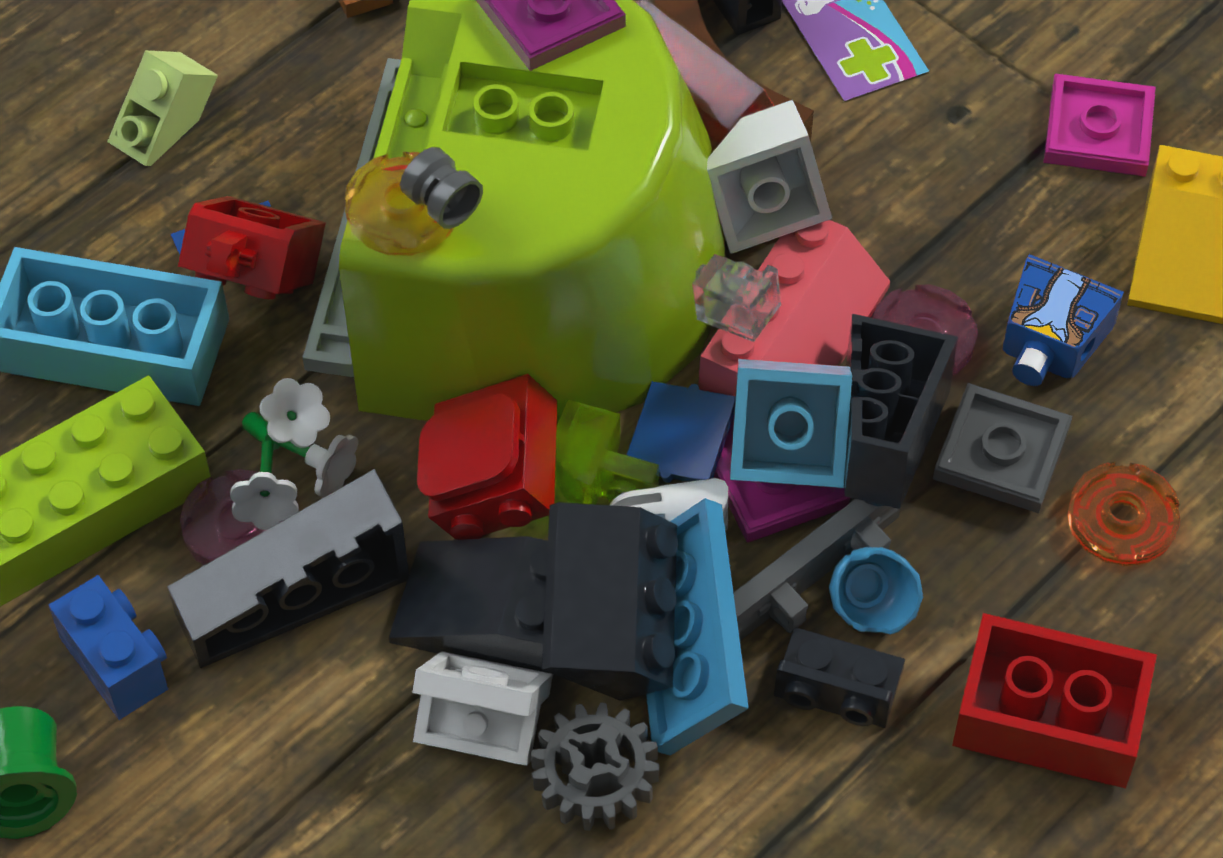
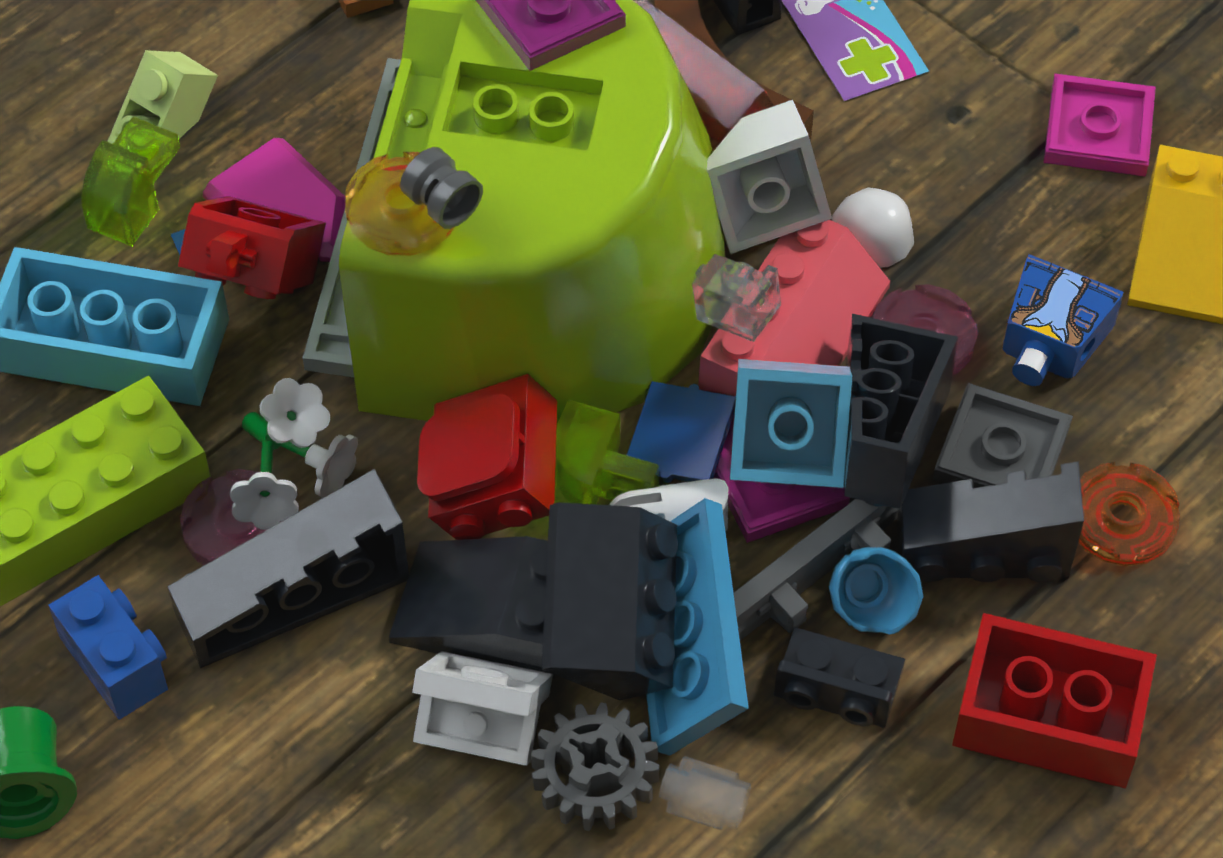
none -> clear neon green brick [82,116,180,247]
none -> dark pink tile [203,137,348,262]
none -> clear brick [659,756,751,830]
none -> white hair [832,187,914,268]
none -> black wedge [897,461,1084,582]

